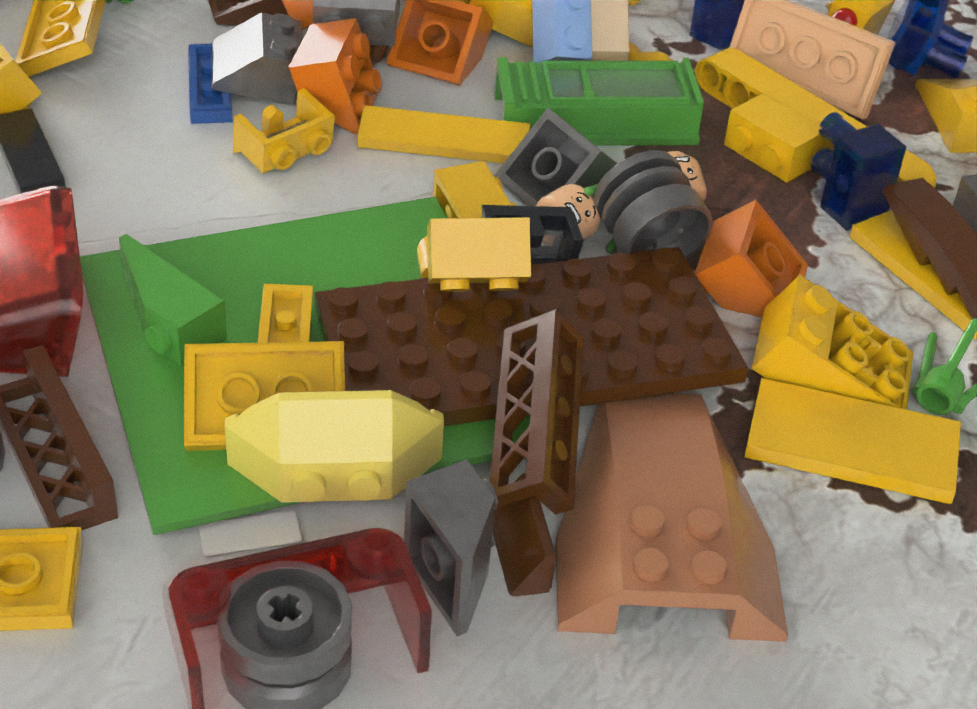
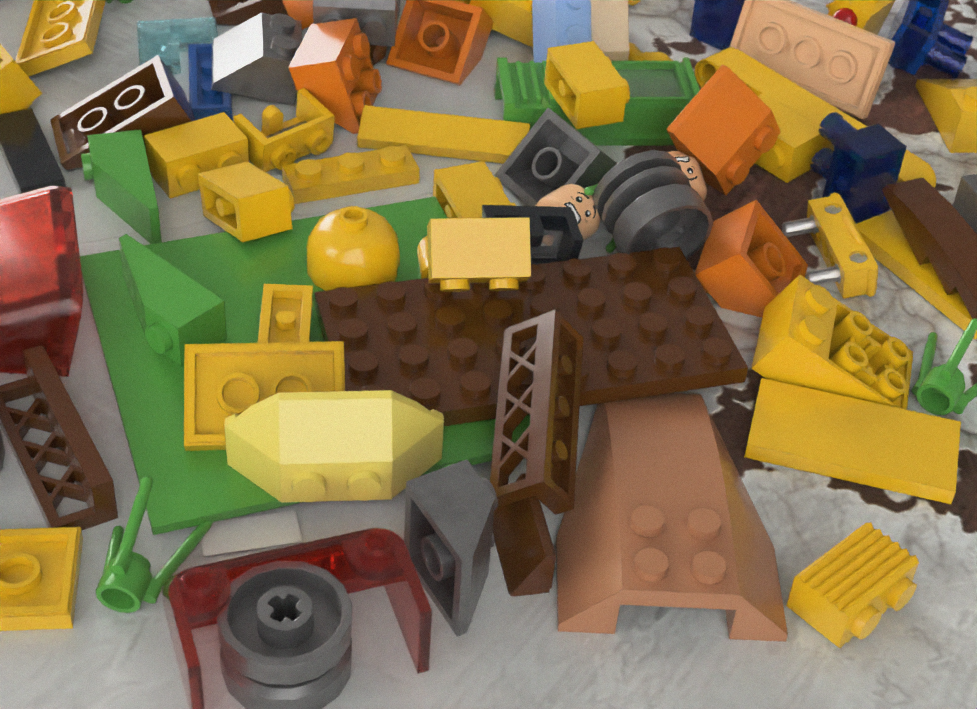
none -> reddish brown slope [50,55,195,170]
none -> bright green slope [81,130,162,244]
none -> bright green plant [95,476,212,613]
none -> clear light blue tile [137,17,218,74]
none -> yellow brick [144,112,249,199]
none -> yellow brick [198,162,295,242]
none -> yellow plate [282,145,420,204]
none -> yellow cylinder [307,206,400,291]
none -> yellow brick [544,41,630,129]
none -> orange slope [666,64,781,196]
none -> yellow piece [782,193,878,299]
none -> yellow brick [786,522,919,648]

